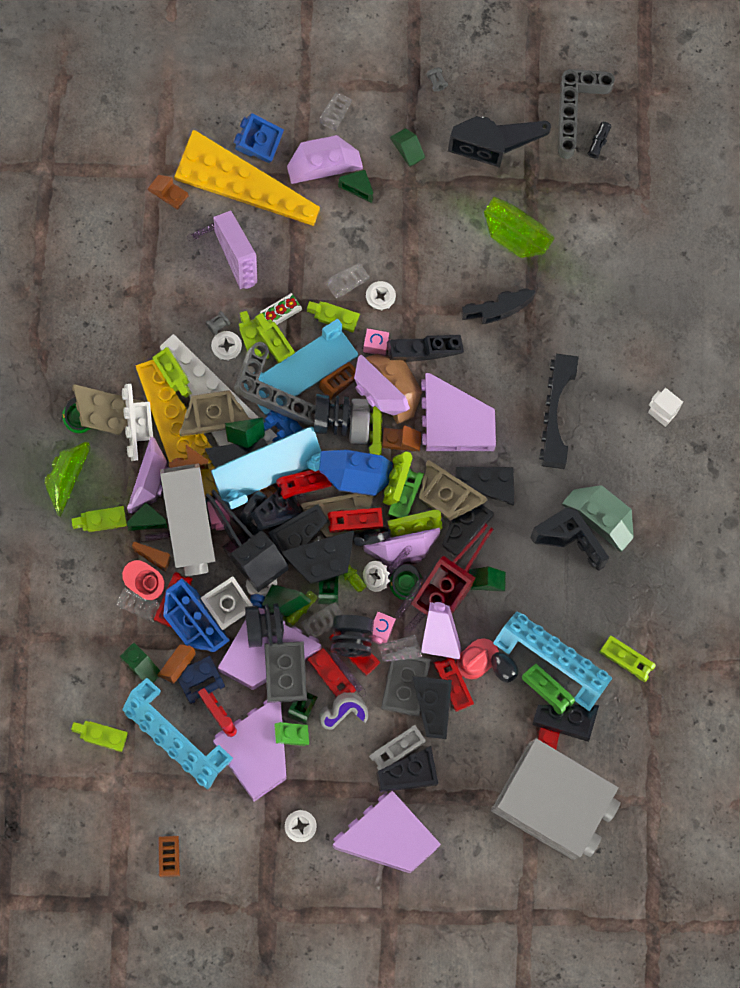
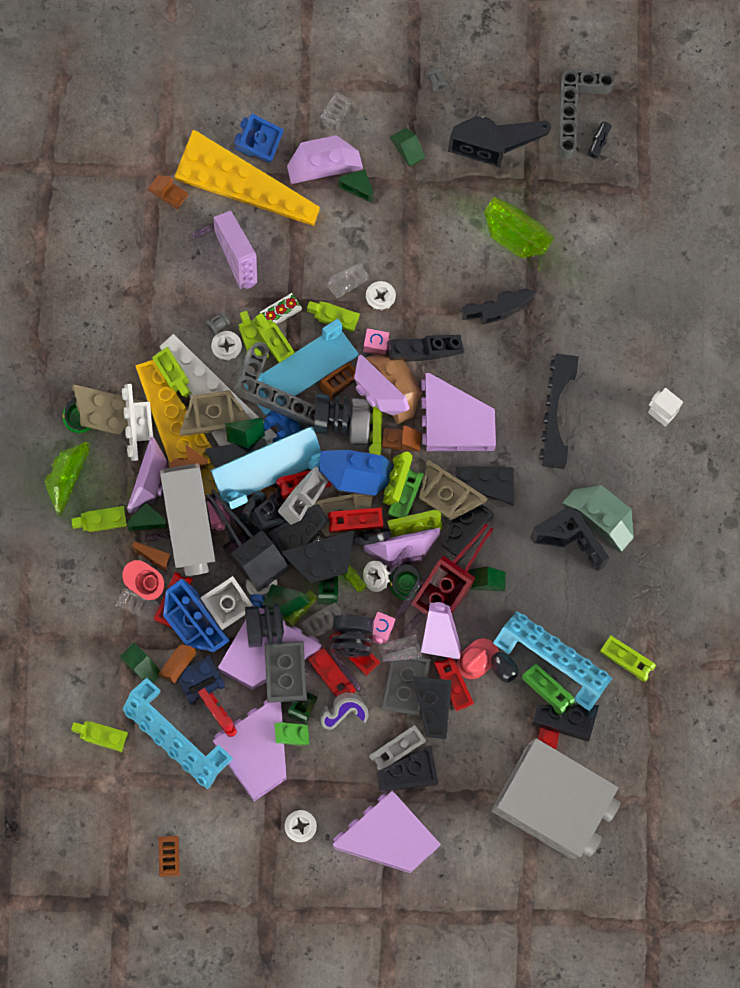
none -> light grey slope [278,467,329,525]

